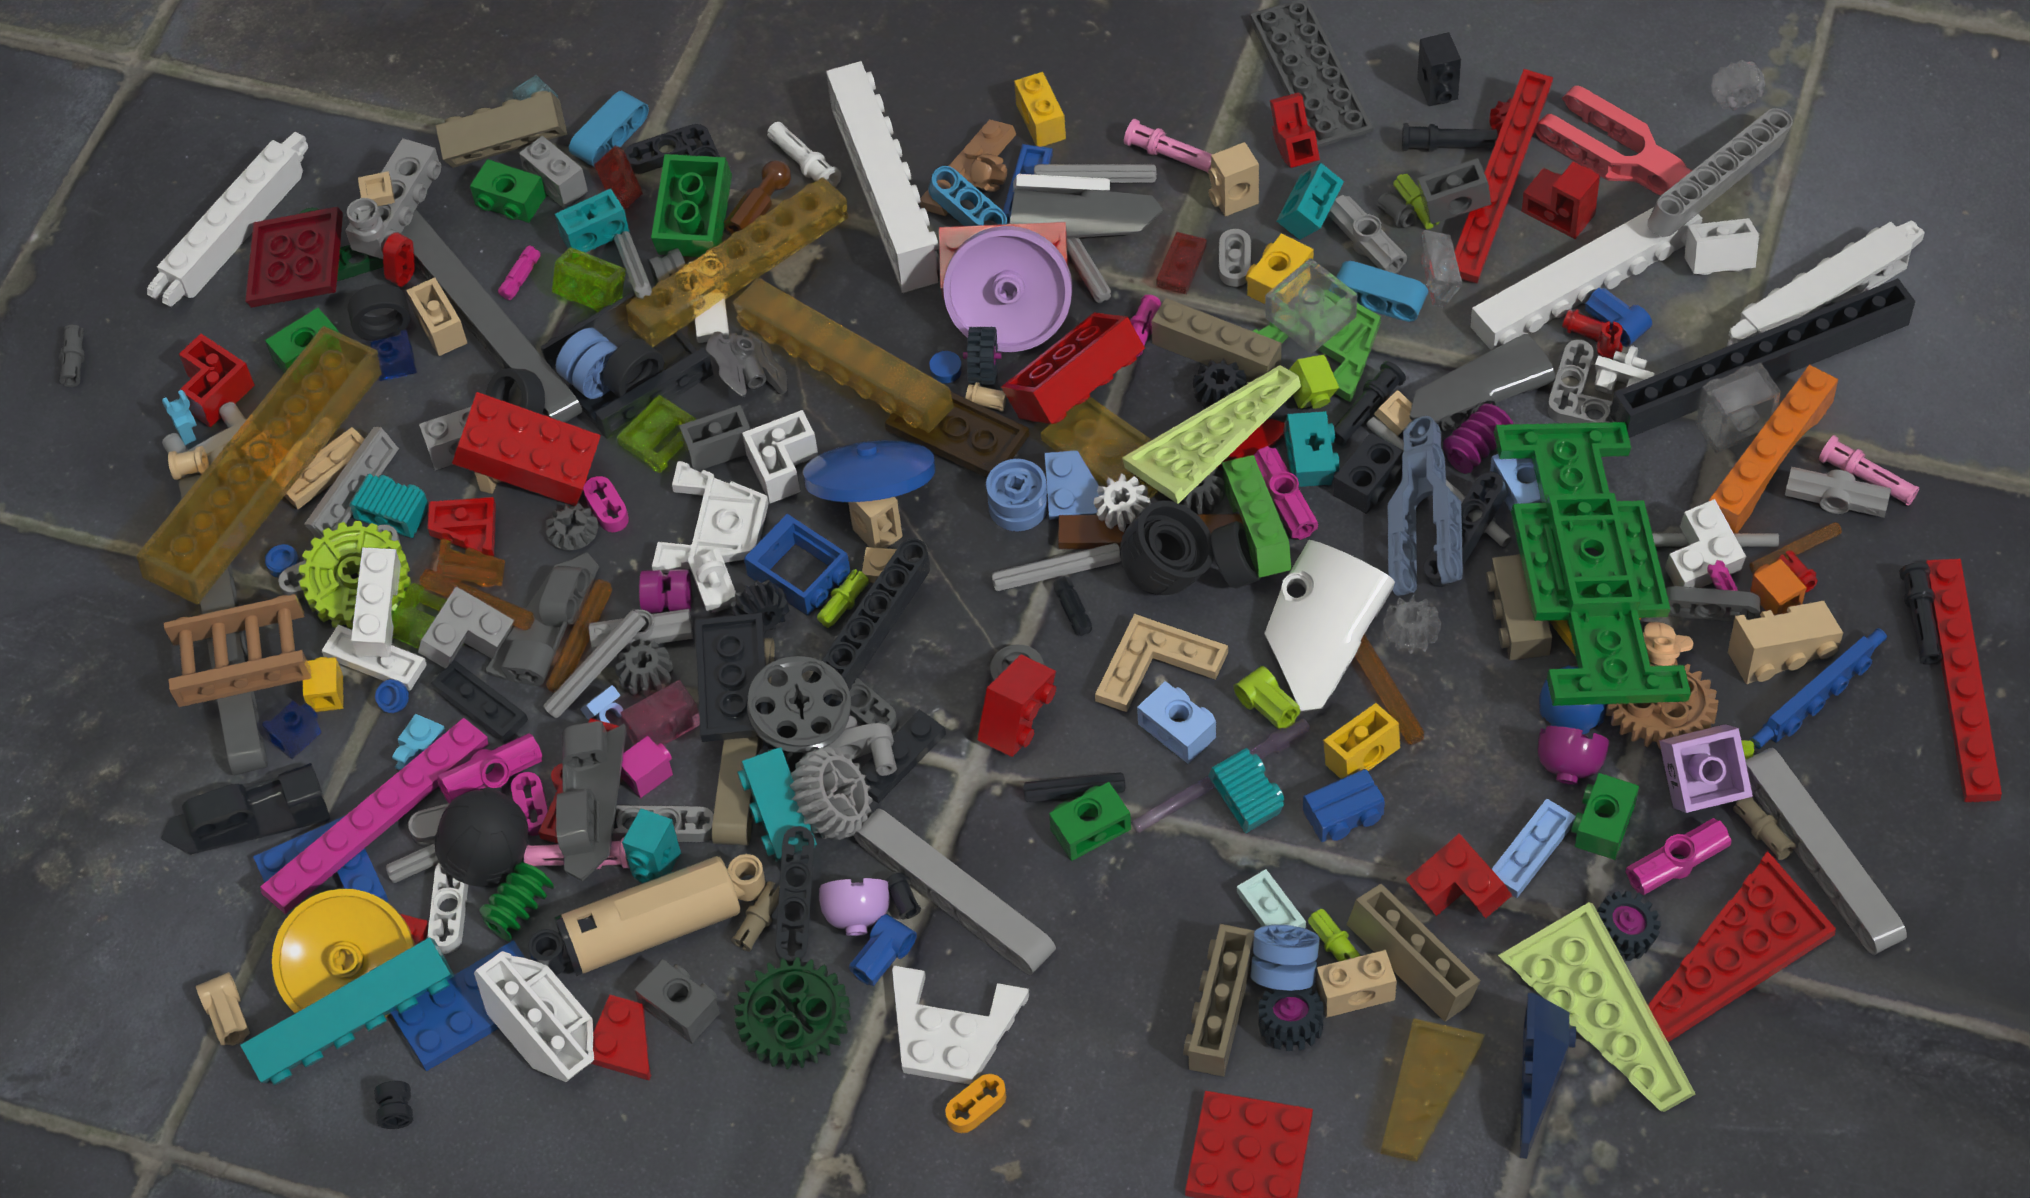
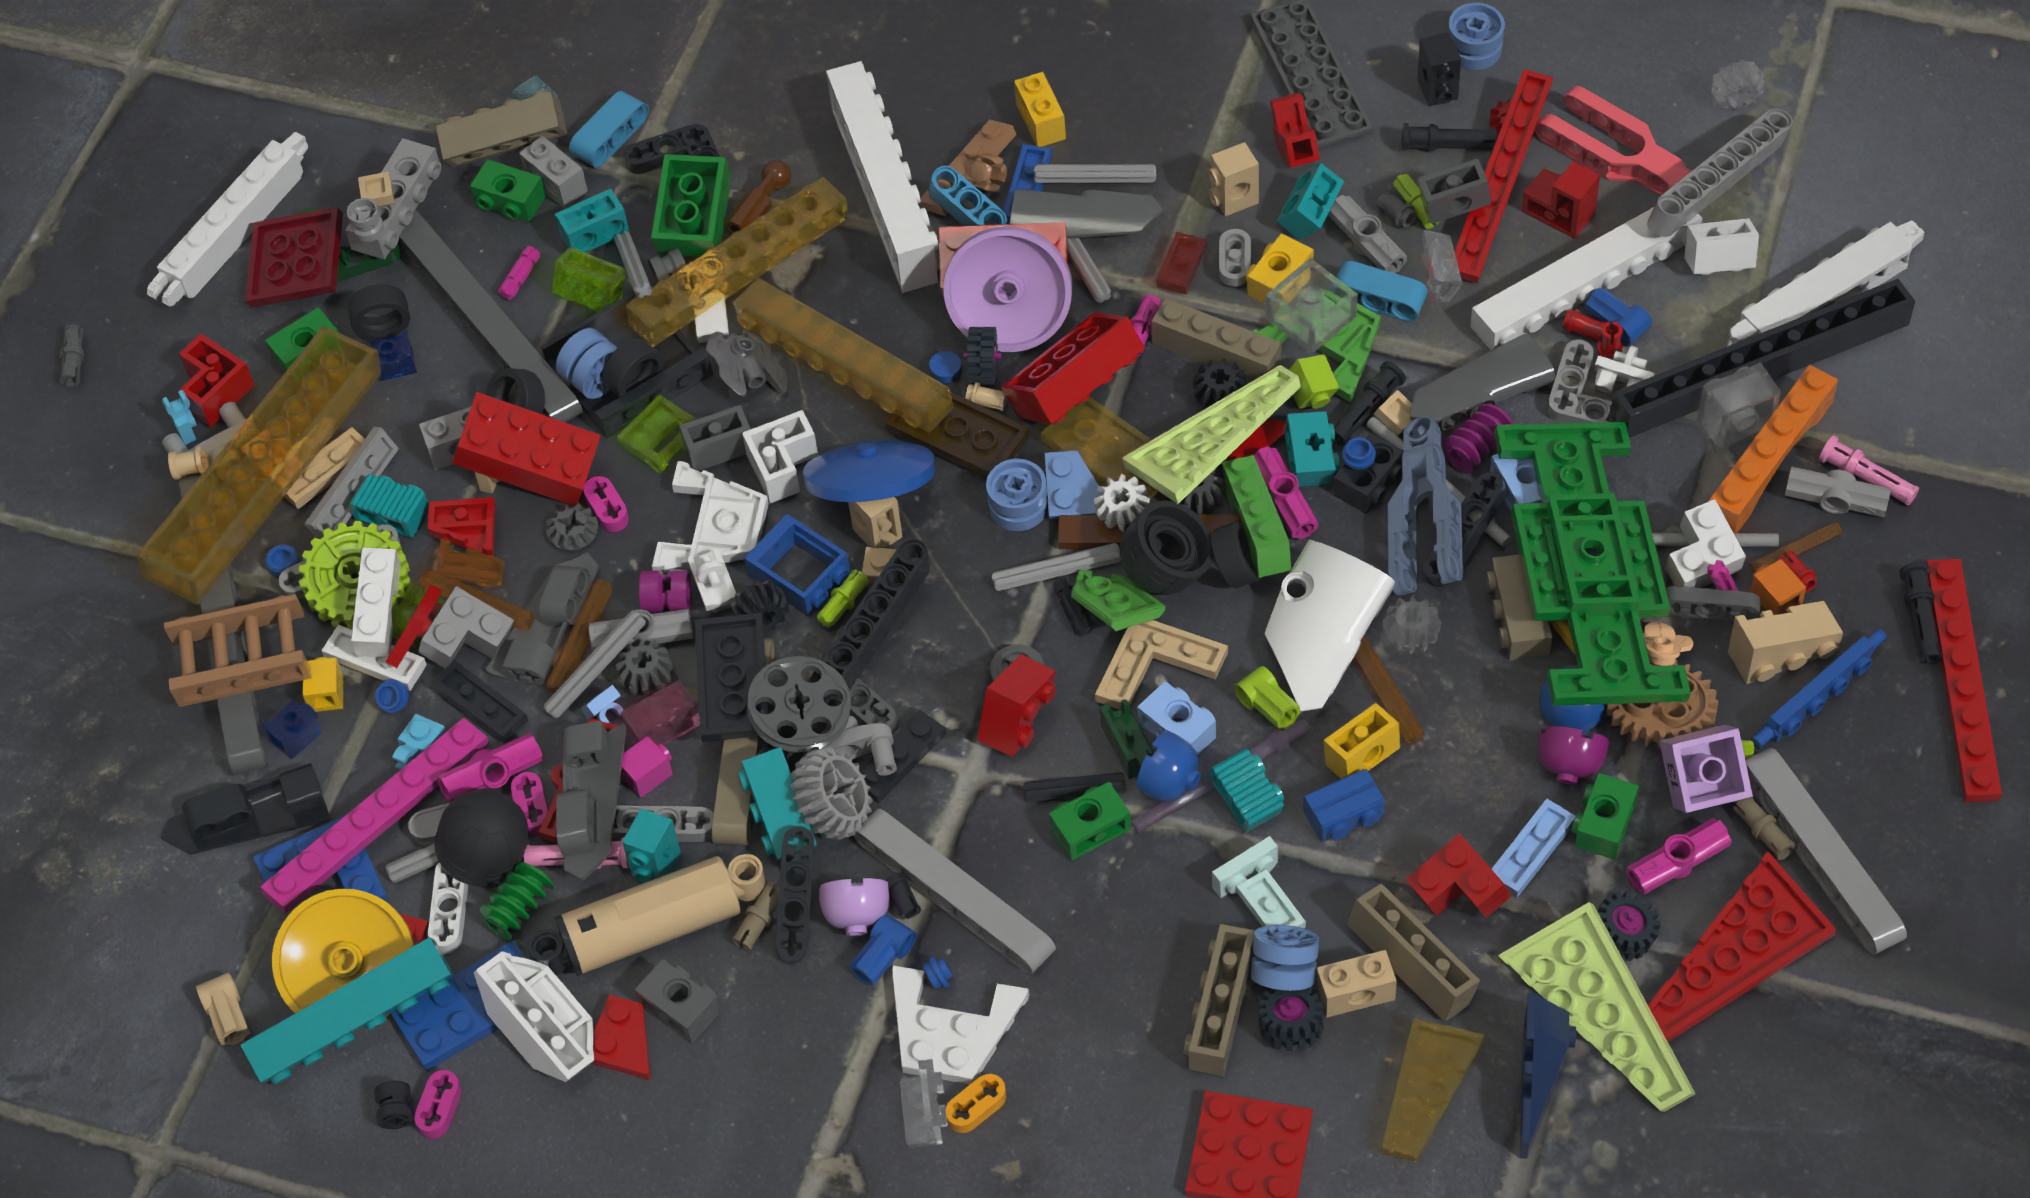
red beam [383,232,415,287] -> none
tan brick [406,277,467,356] -> none
clear red plate [594,145,643,210] -> none
dark green gear [734,957,851,1069] -> none
white pin [767,122,841,192] -> none
white tile [1013,174,1110,195] -> none
bright pink pin [1124,119,1212,173] -> none
lime axle [1308,909,1361,962] -> none
none -> red wing [385,584,442,669]
none -> dark pink beam [414,1070,462,1139]
none -> clear bracket [900,1059,948,1148]
none -> blue plate [923,955,953,989]
none -> bright green tile [1071,569,1165,631]
none -> dark green hinge [1100,699,1155,780]
none -> blue cylinder [1137,730,1201,802]
none -> light aqua plate [1212,836,1278,898]
none -> blue plate [1342,437,1376,469]
none -> medium blue wheel [1448,3,1505,70]

